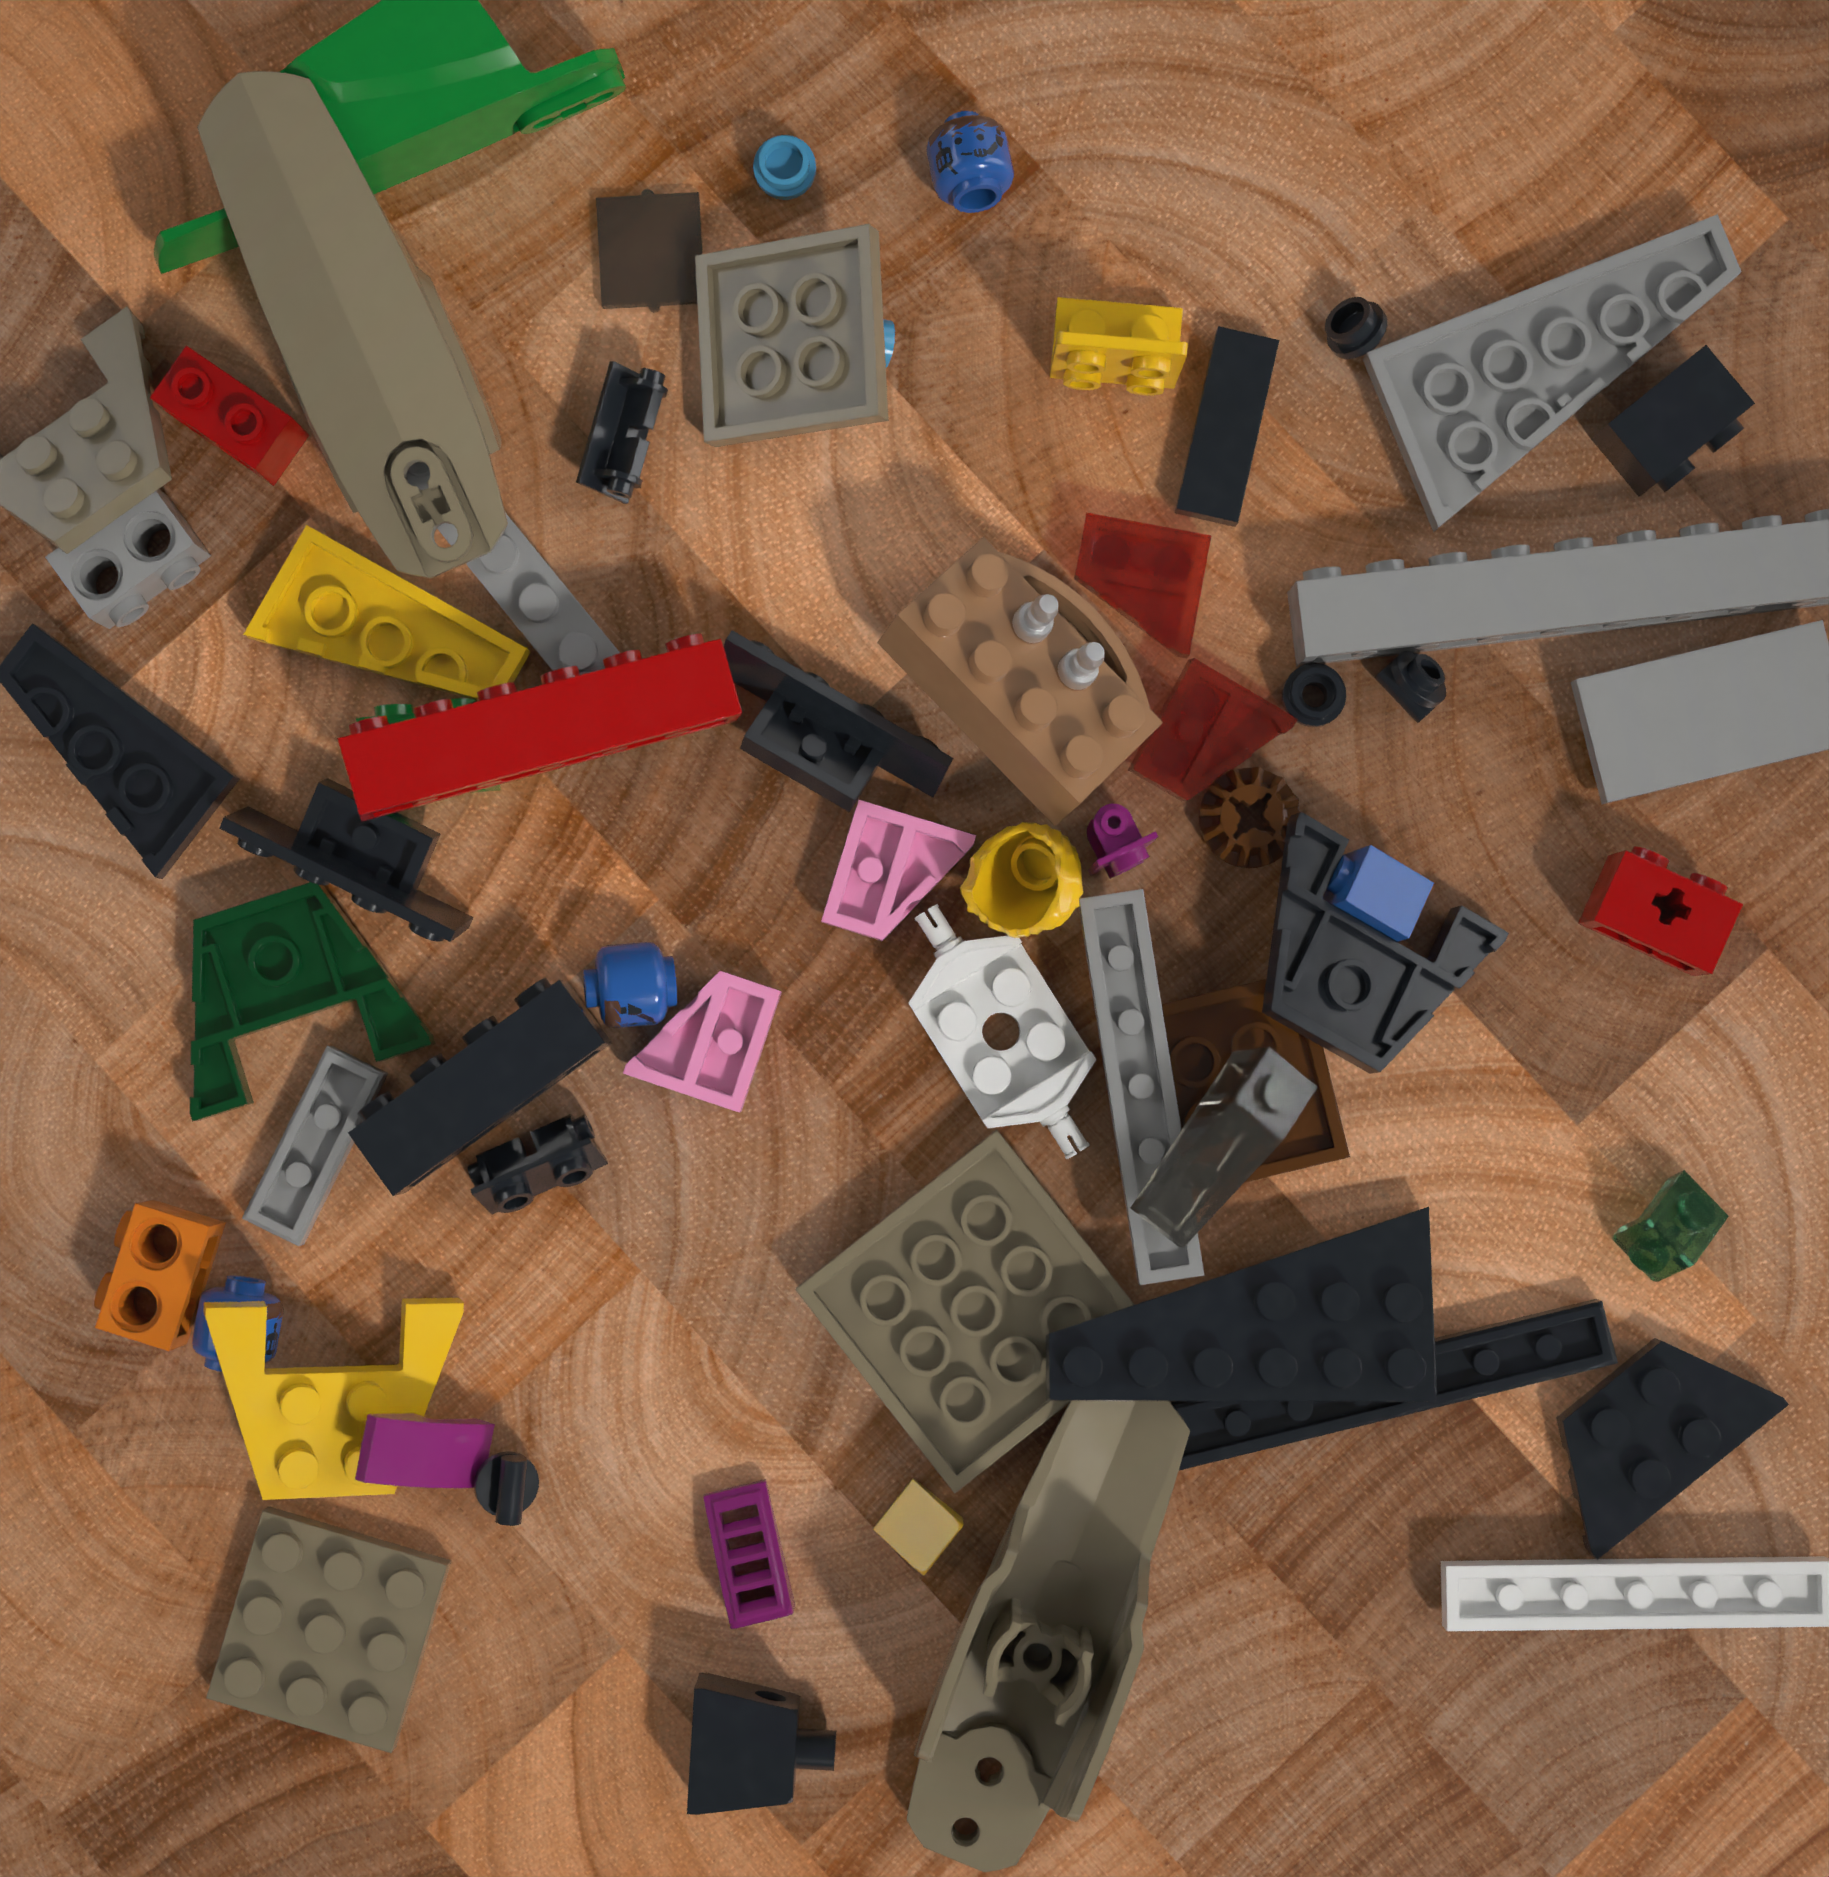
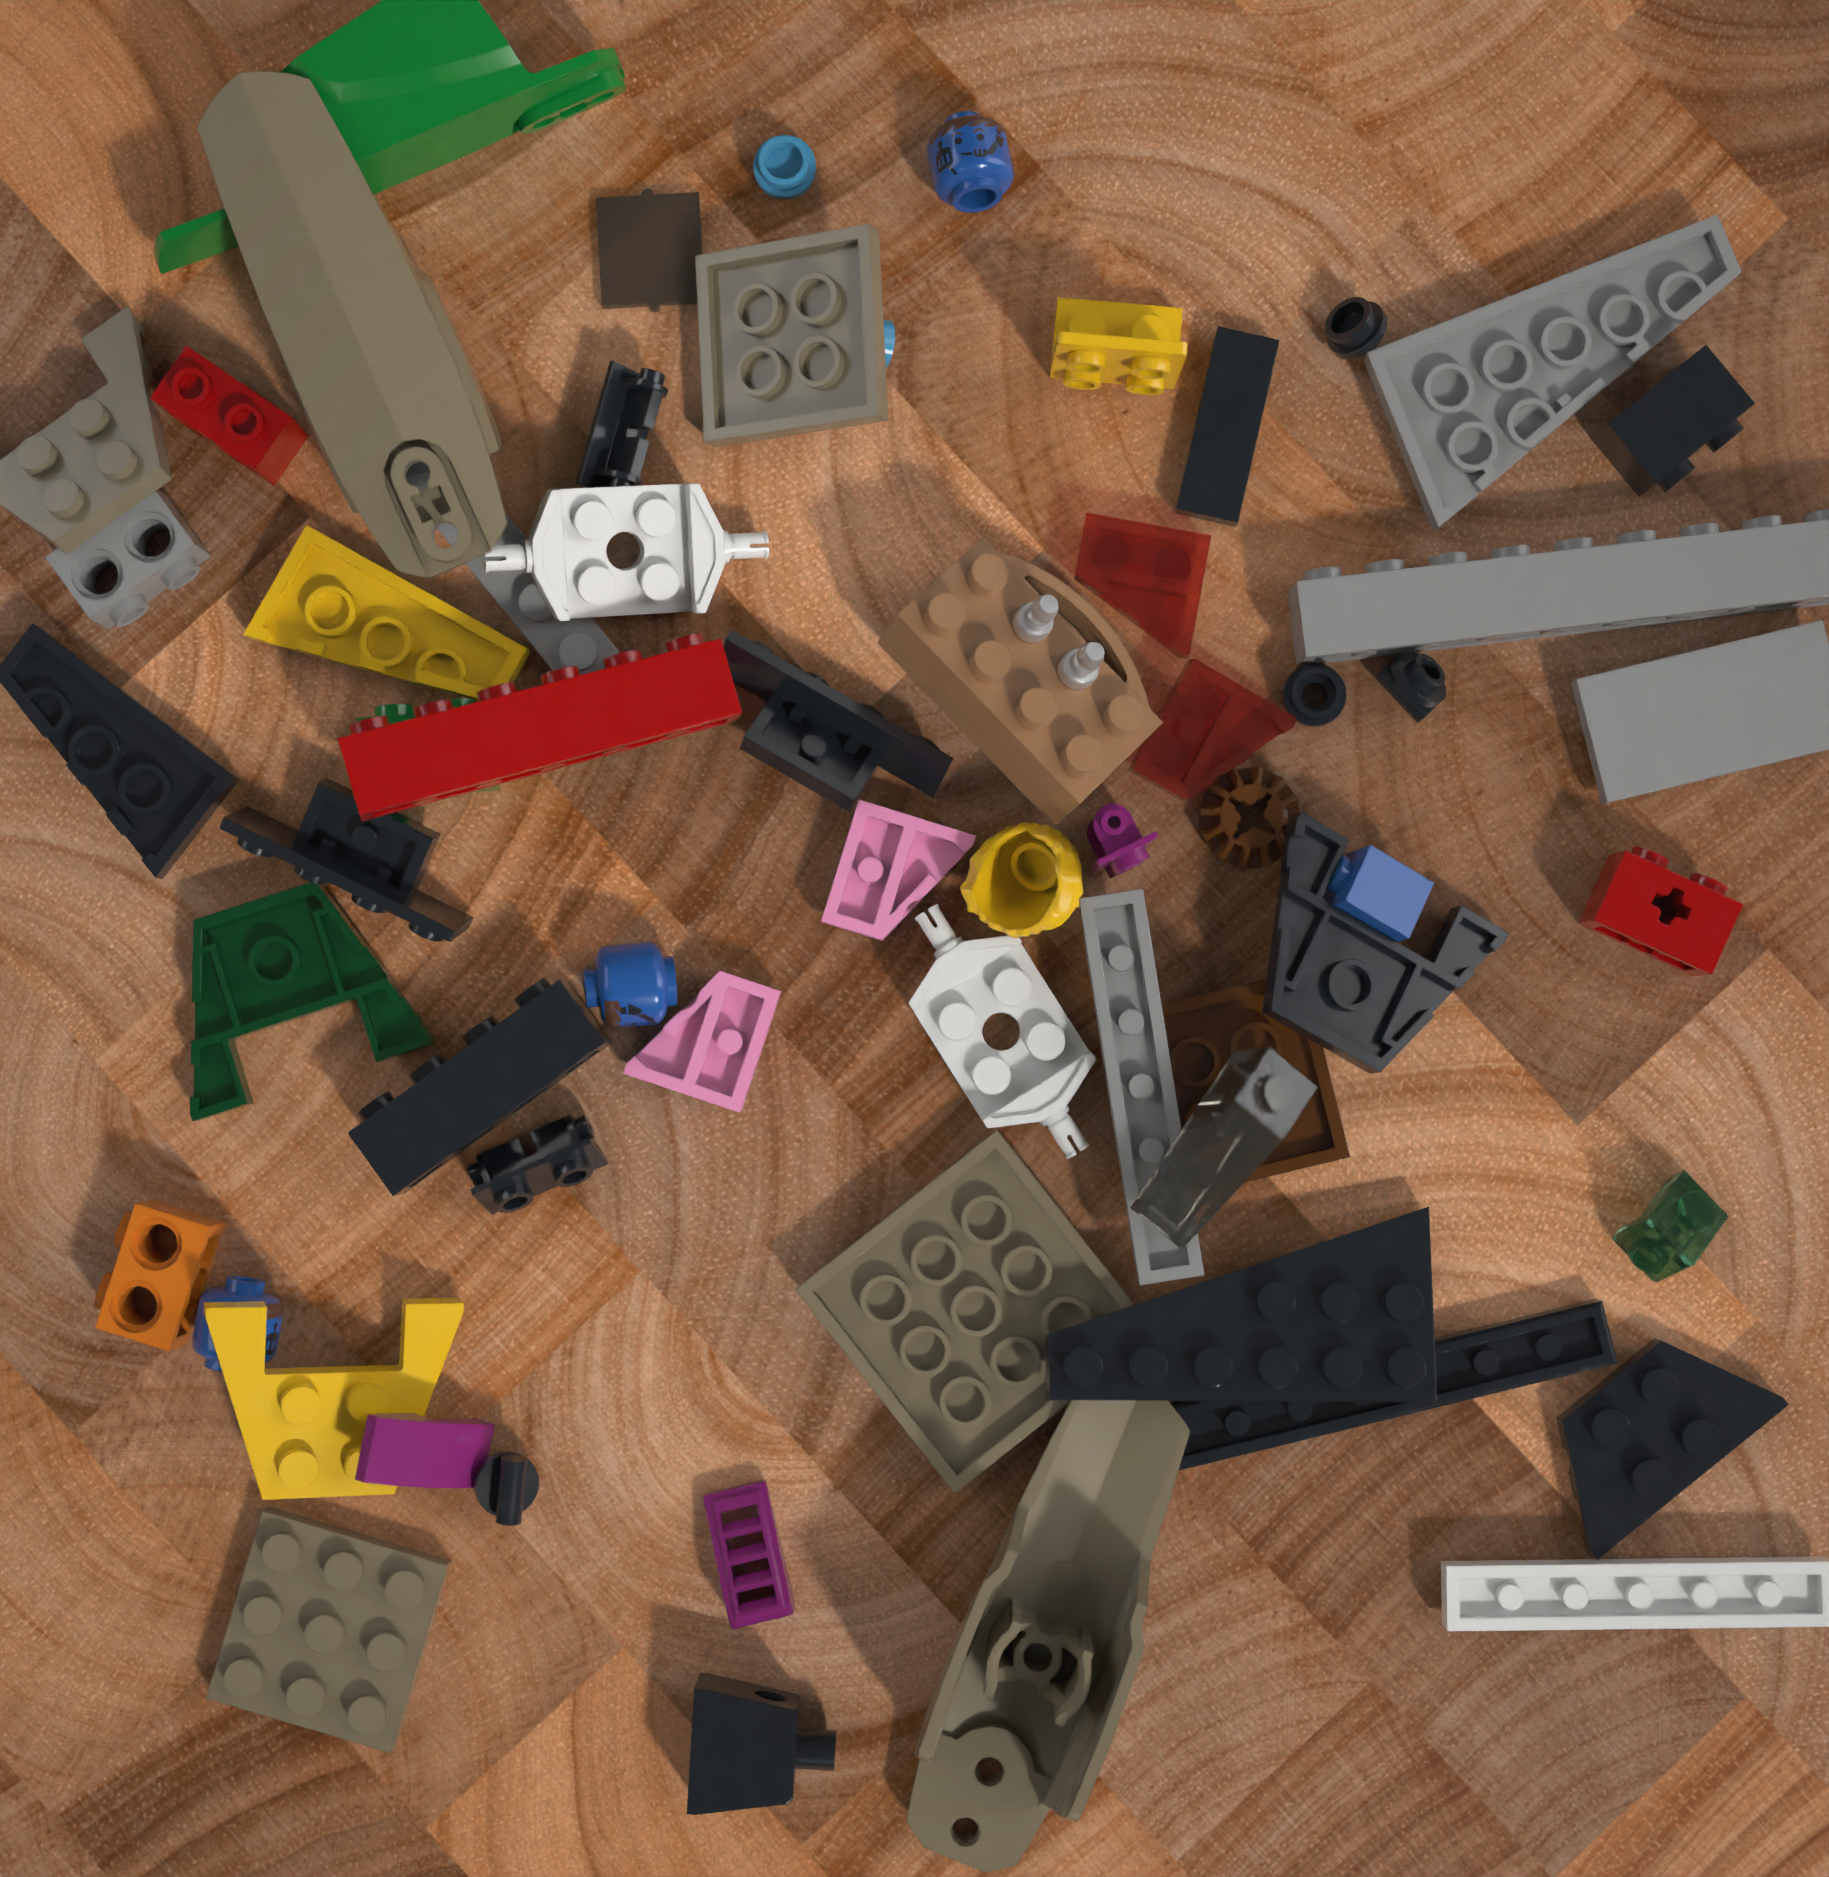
light grey tile [242,1046,388,1246] -> none
yellow slope [873,1478,964,1576] -> none
none -> white plate [482,483,769,621]

